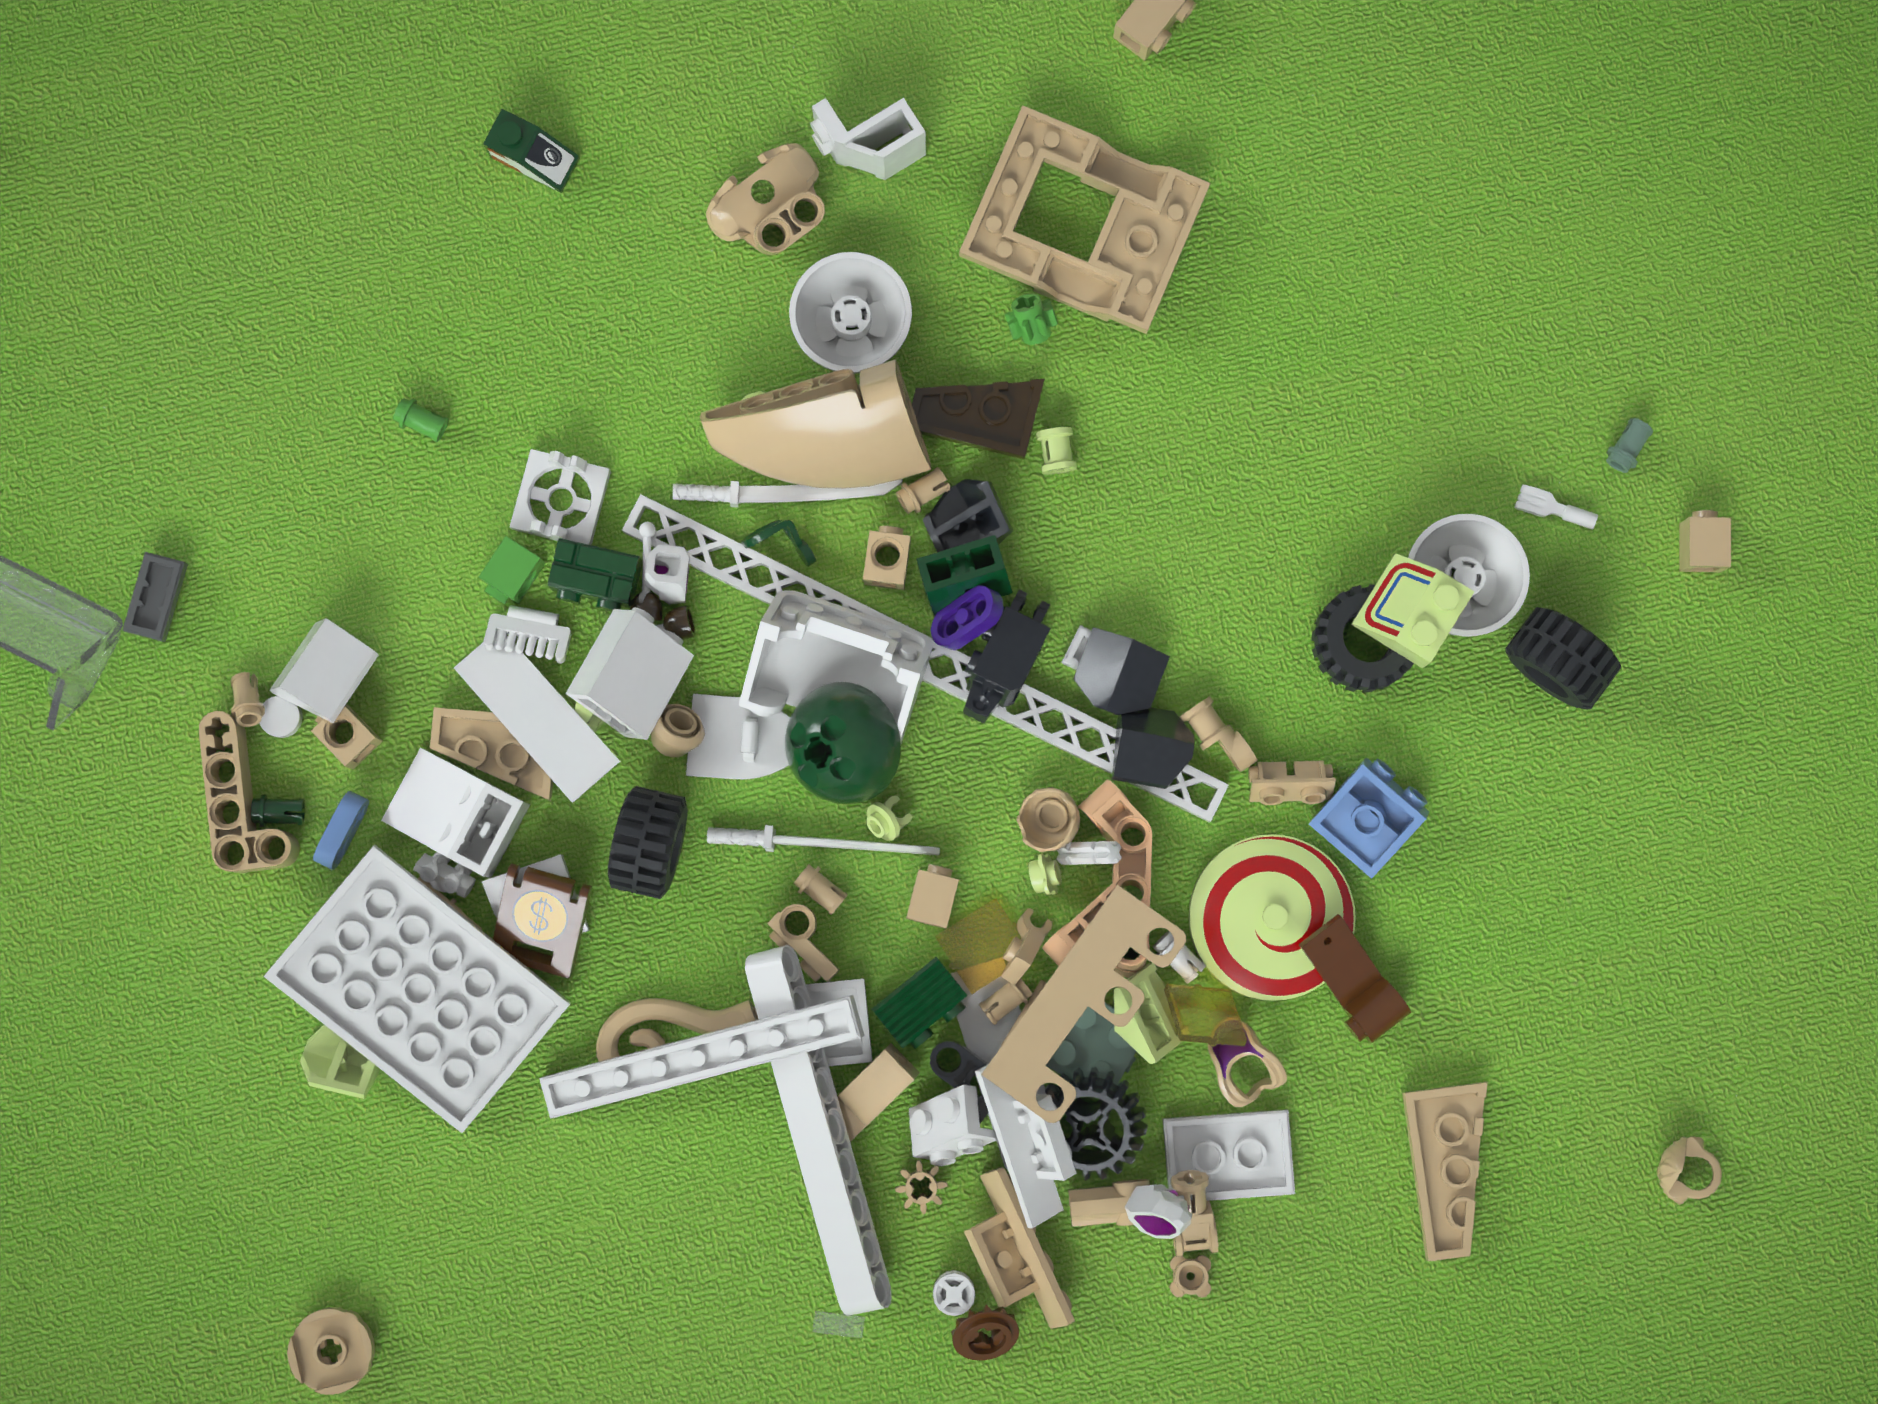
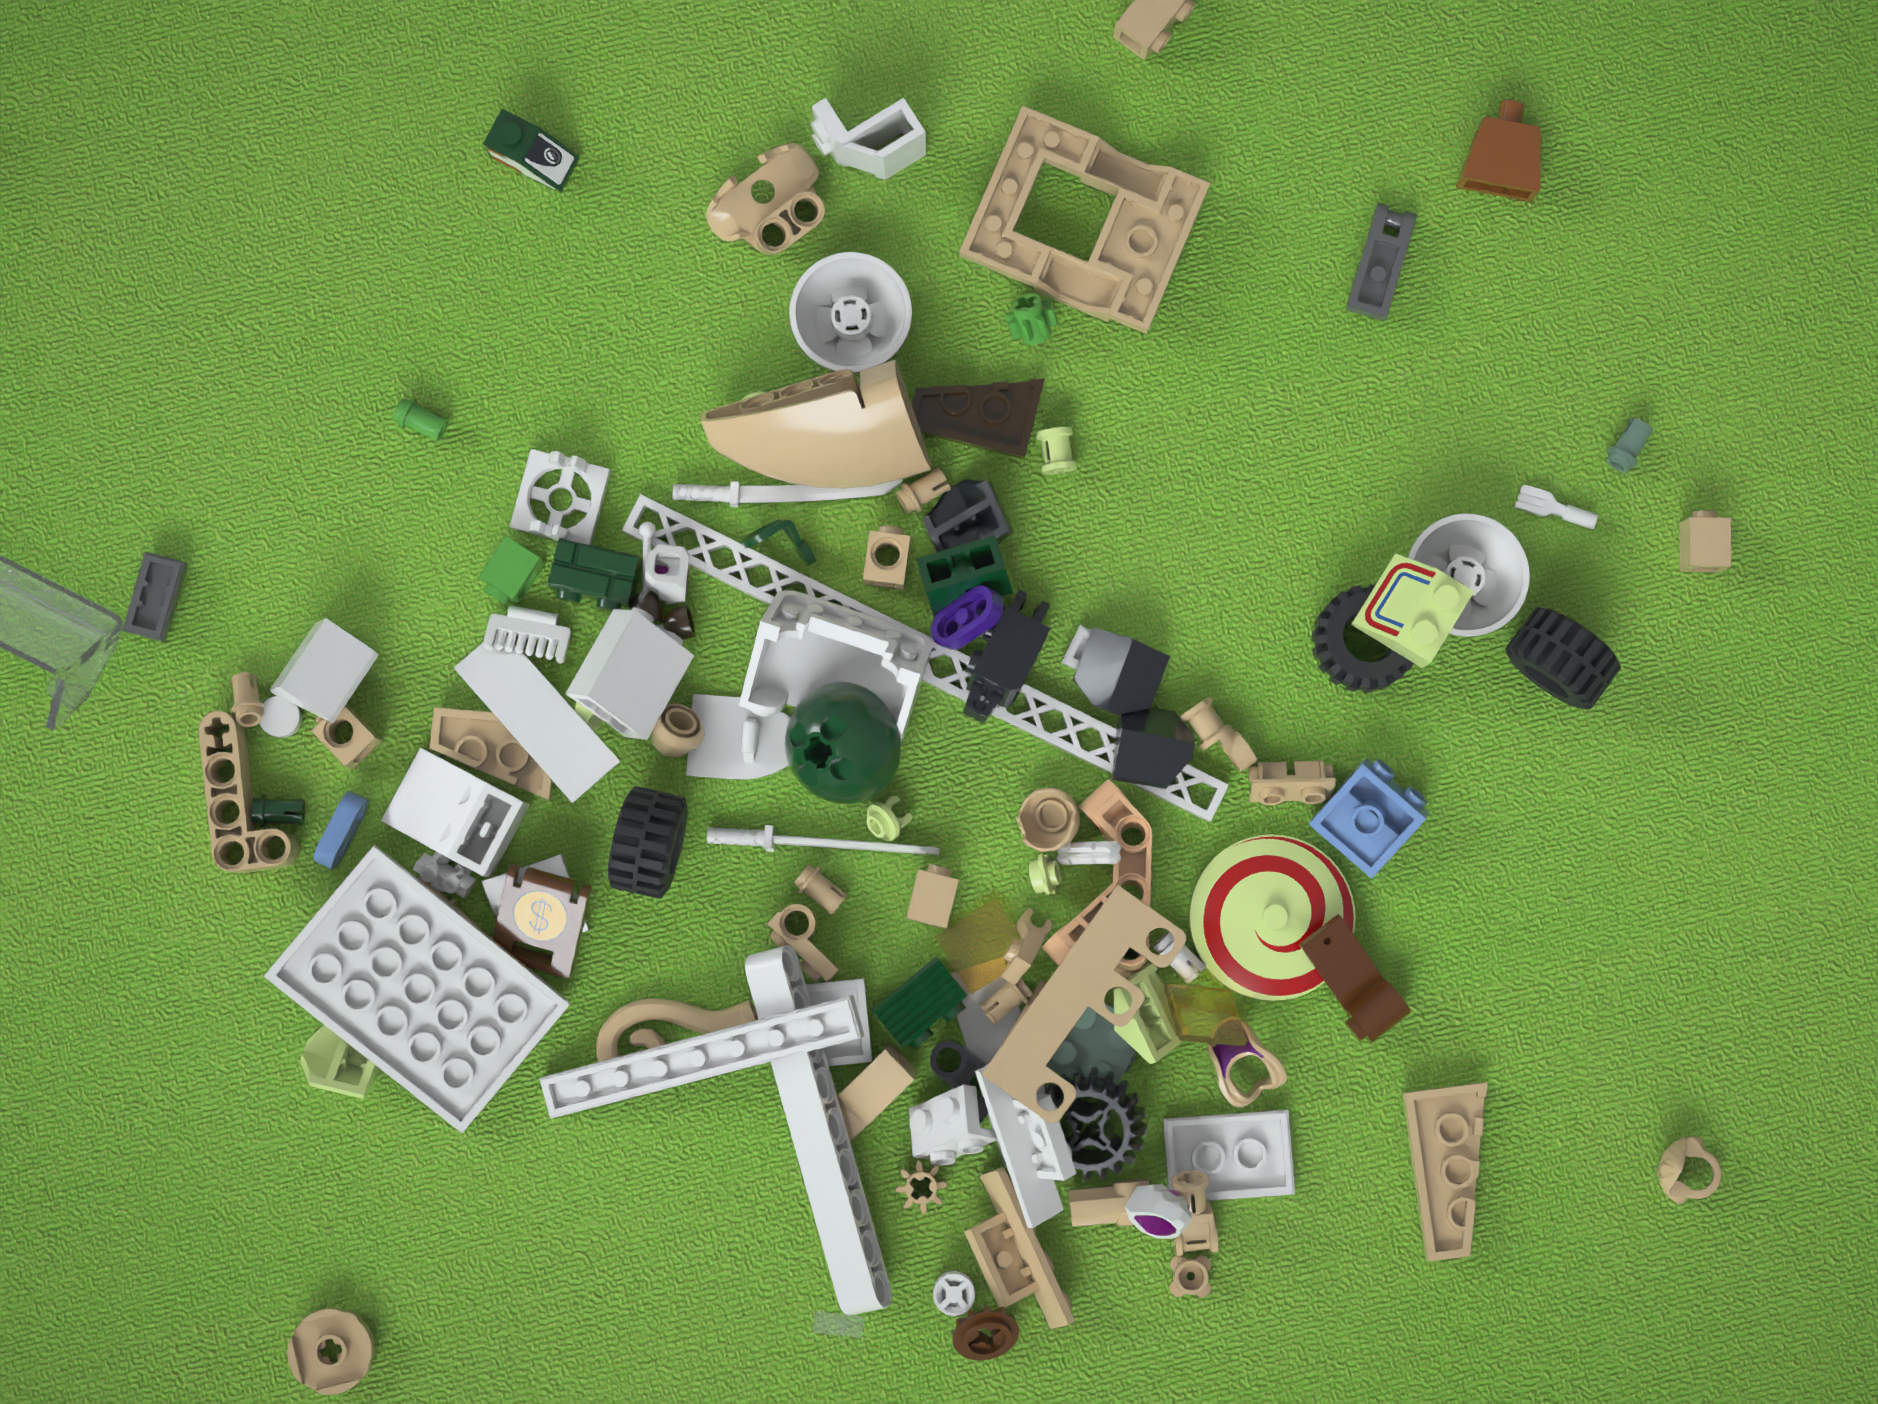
none -> dark grey plate [1345,202,1417,321]
none -> dark orange torso [1456,100,1541,202]

